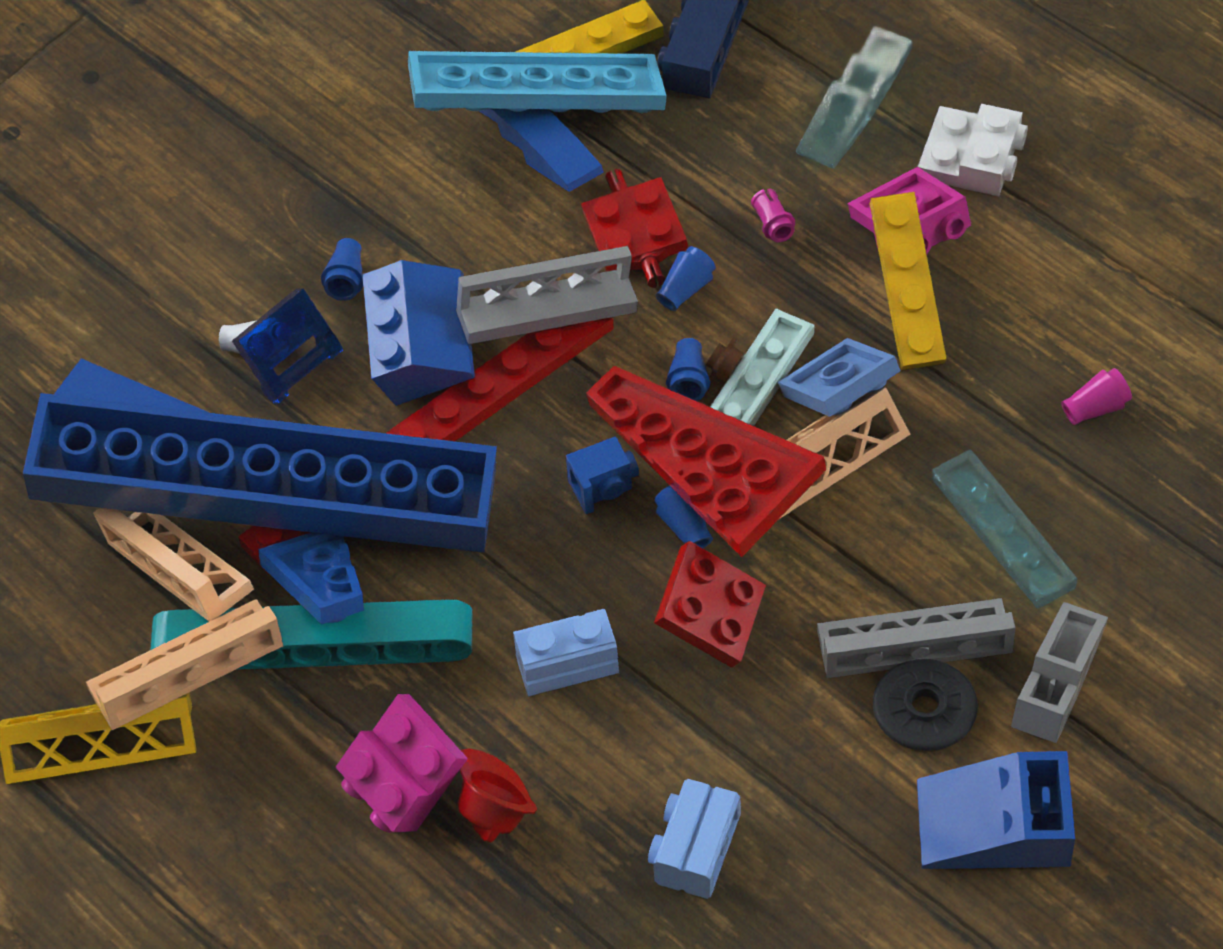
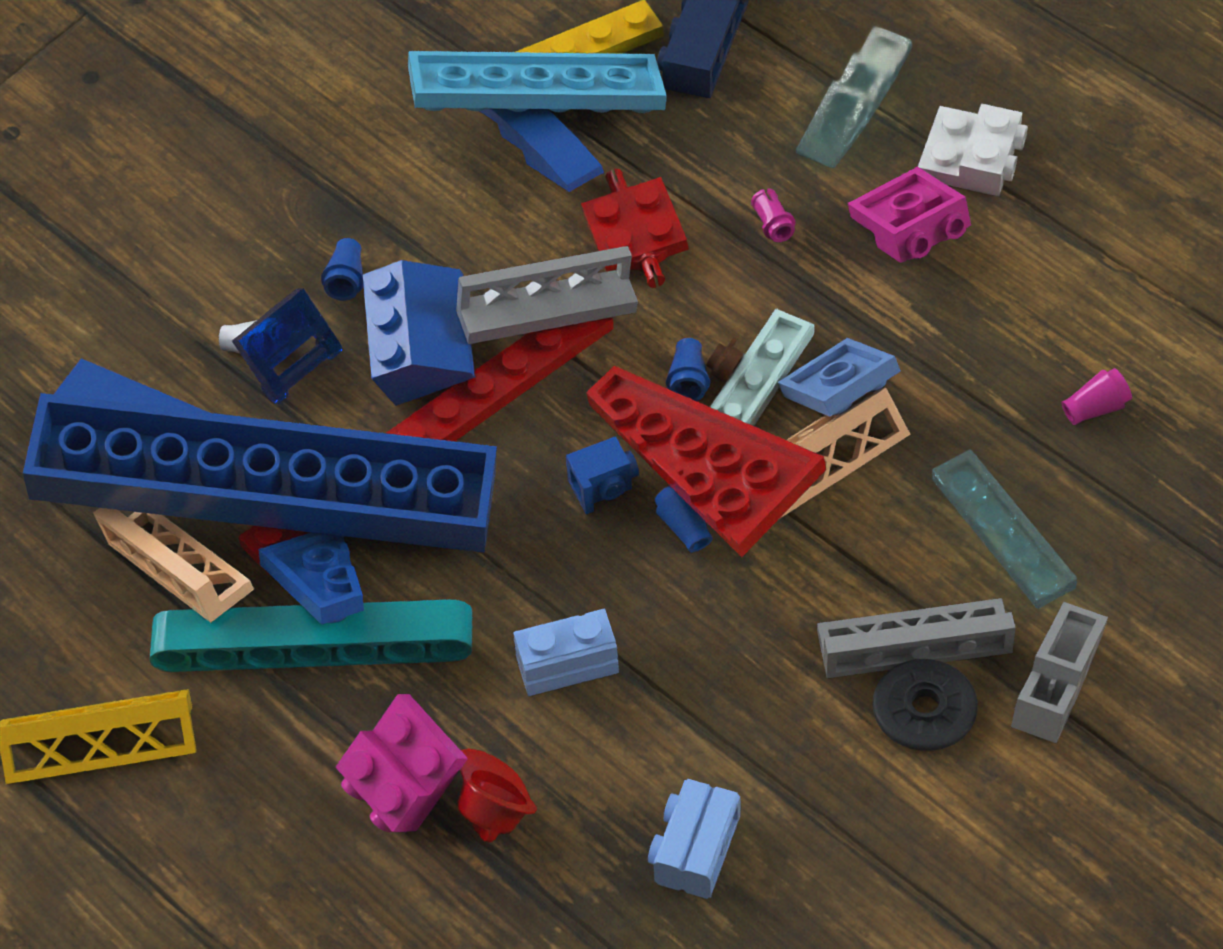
light nougat fence [86,599,283,730] -> none
red plate [654,541,766,668] -> none
blue cone [656,246,716,311] -> none
yellow plate [870,192,946,370] -> none
slope [917,751,1075,869] -> none

